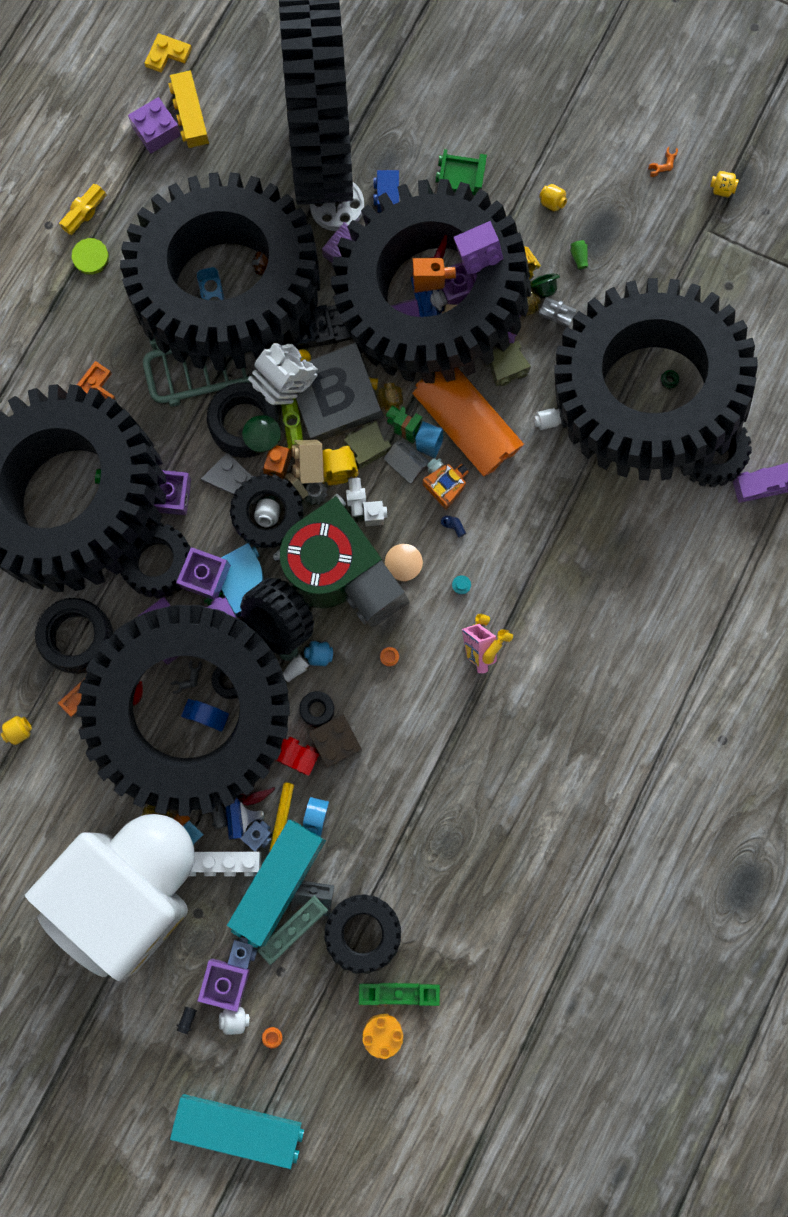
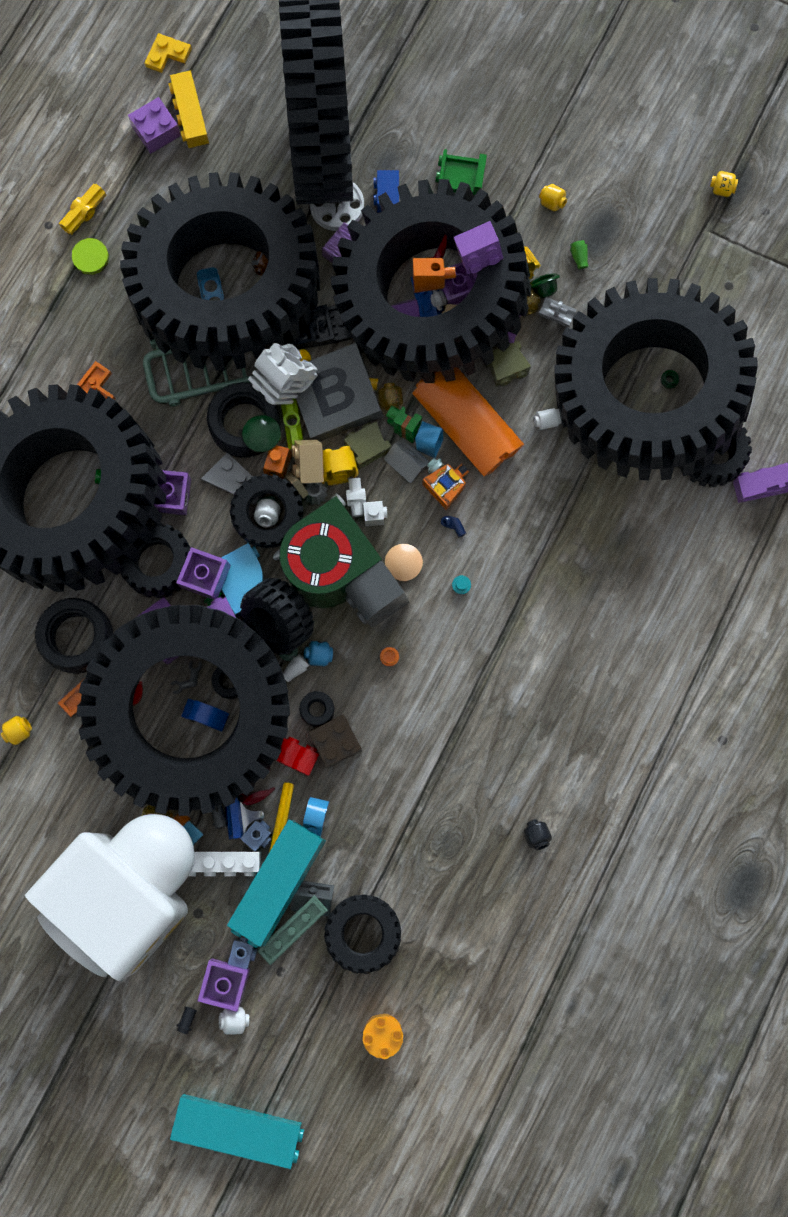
orange plate [262,1027,283,1049] -> none
green slope [359,983,440,1006] -> none
torso [462,614,513,673] -> none
orange arm [648,147,678,177] -> none
none -> black head [523,819,552,851]

